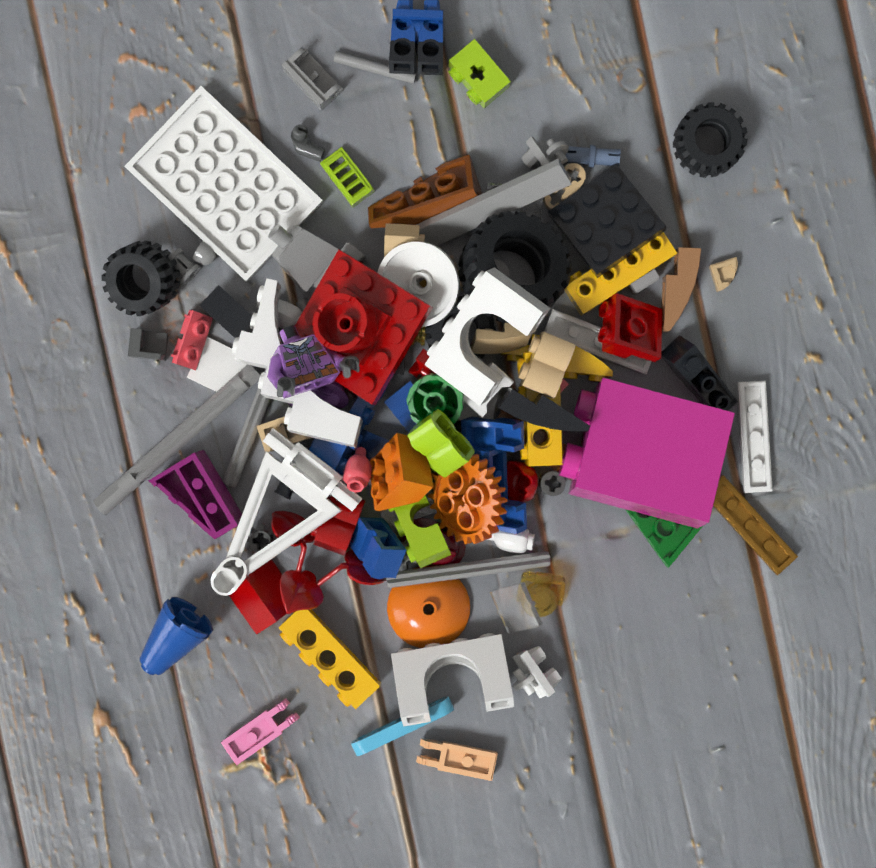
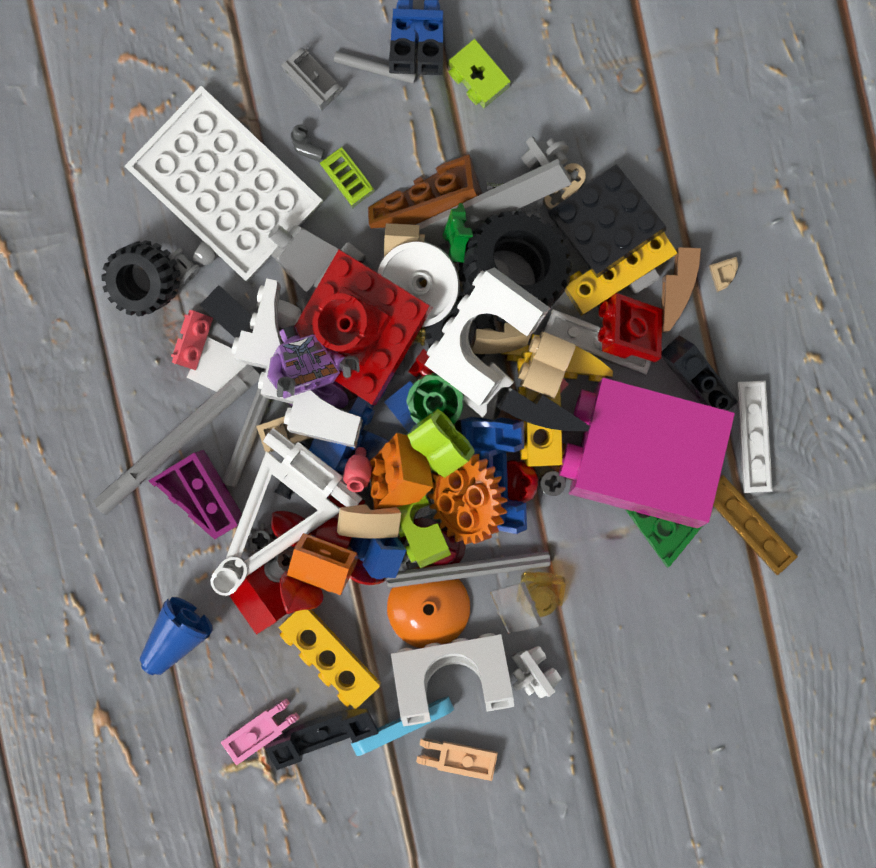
dark grey panel [128,328,168,361] -> none
white plant [487,529,535,554] -> none
sand blue pin [565,145,621,168] -> none
black tyre [673,102,748,178] -> none
none -> dark grey bush [264,549,293,582]
none -> black slope [265,709,379,770]
none -> orange slope [287,533,358,595]
none -> tan slope [337,504,401,538]
none -> green piece [443,203,473,262]

